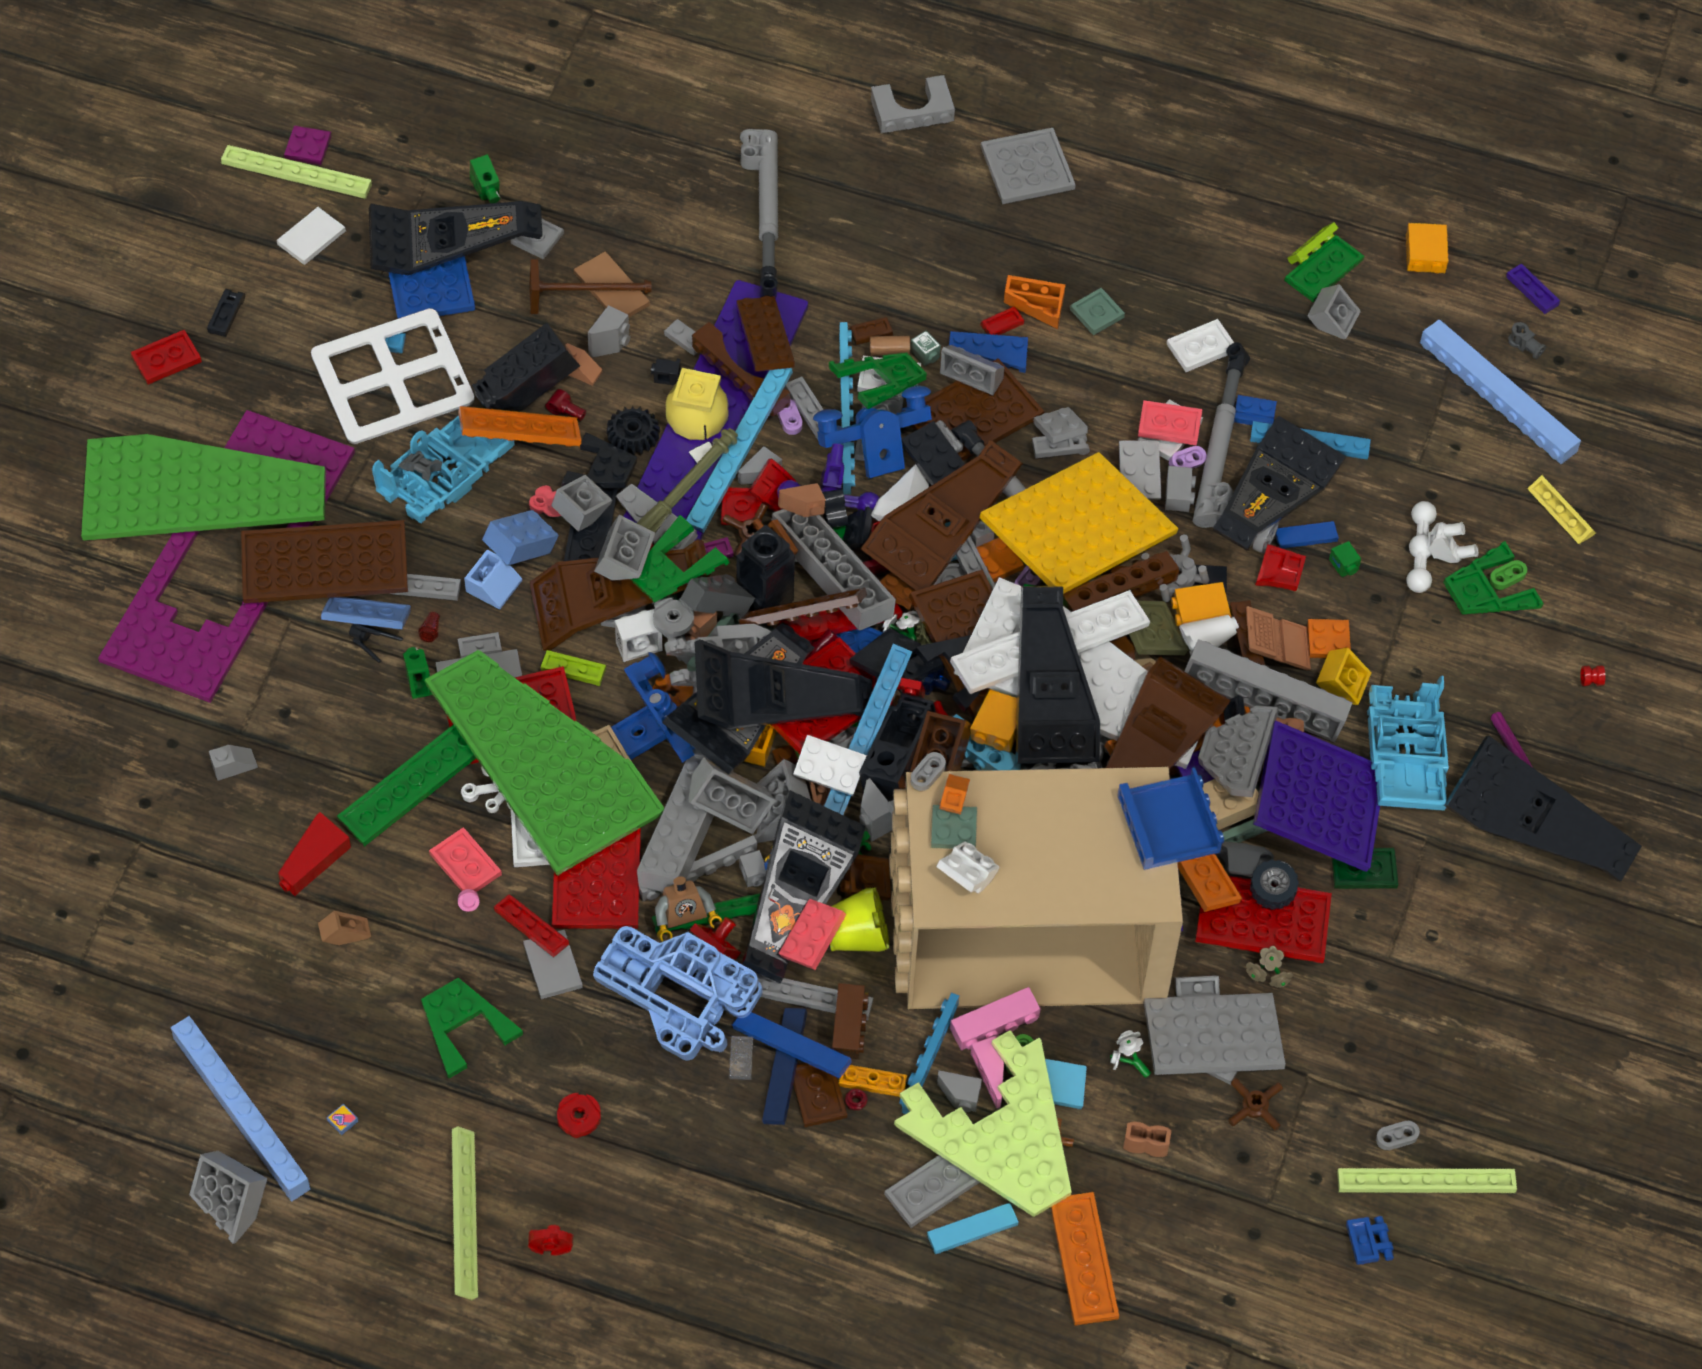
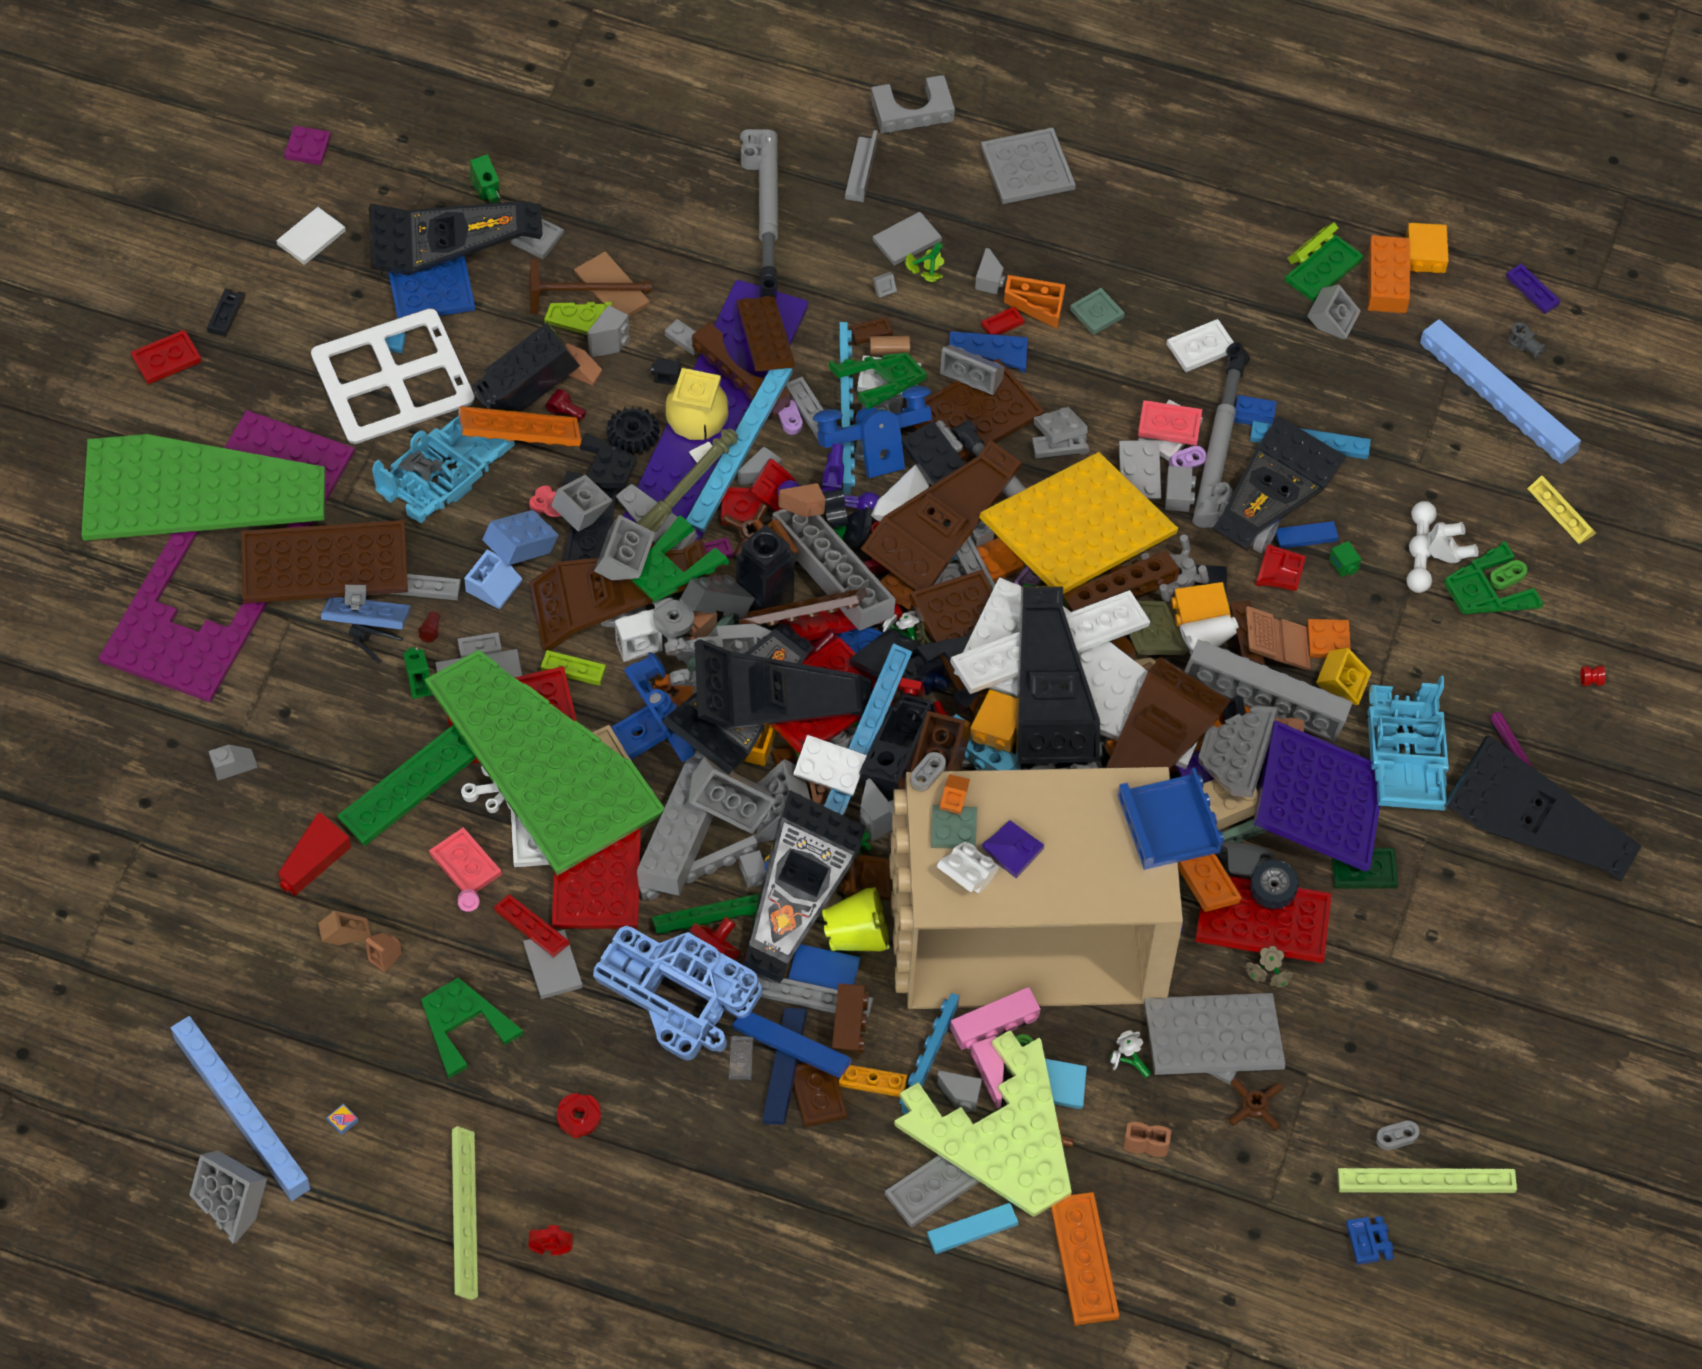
yellowish green plate [221,145,372,199] -> none
torso [655,876,722,942] -> none
coral plate [778,899,846,970] -> none
dark red plate [845,1089,867,1110] -> none
sand green brick [910,330,941,366] -> none
light grey slope [1174,975,1220,997] -> none
none -> light grey tile [344,585,366,610]
none -> nougat slope [365,932,402,972]
none -> lime wing [544,302,613,335]
none -> blue tile [788,944,861,990]
none -> light grey panel [845,130,878,202]
none -> light grey tile [873,212,942,266]
none -> light grey tile [873,272,897,298]
none -> lime plant [905,242,944,282]
none -> light grey slope [975,248,1006,294]
none -> dark purple plate [982,820,1044,879]
none -> orange brick [1368,235,1410,313]

